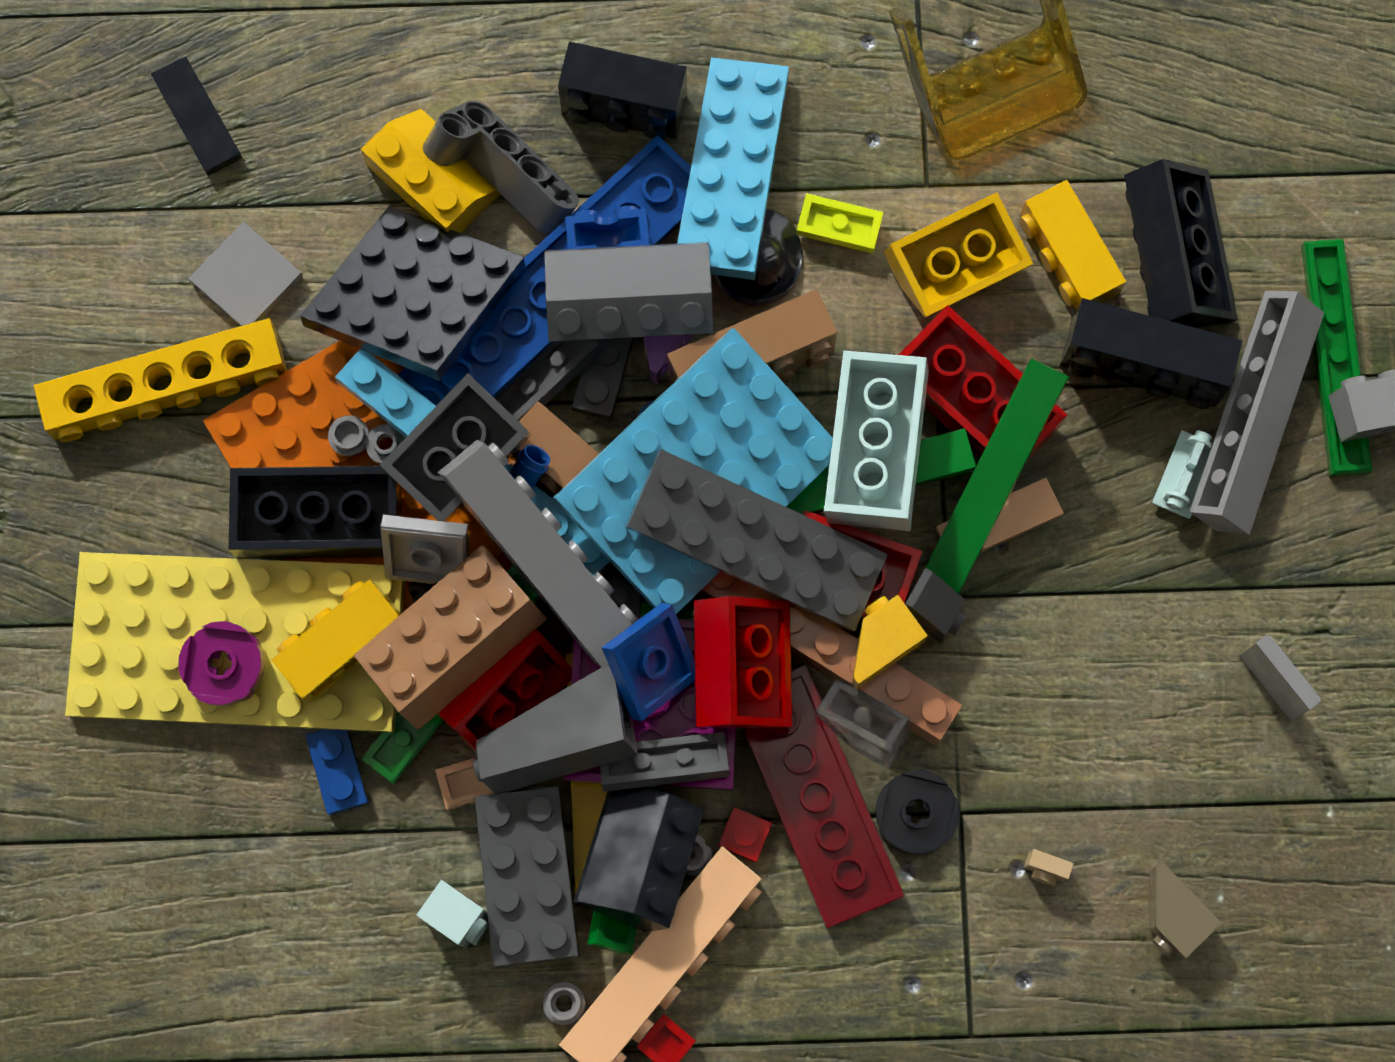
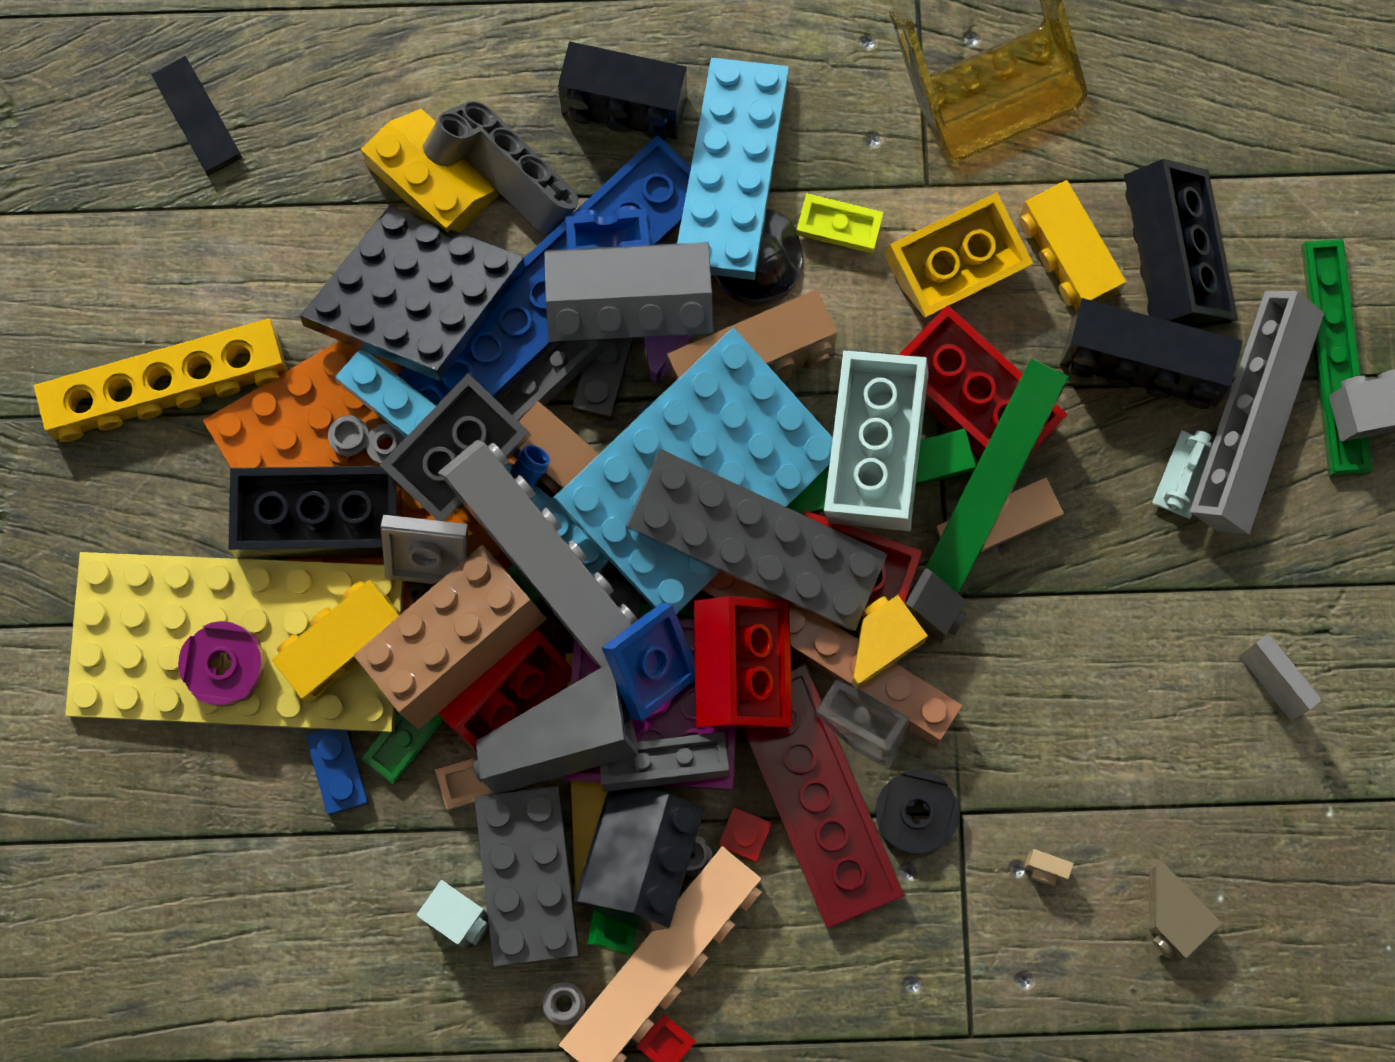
light grey tile [188,222,303,326] -> none

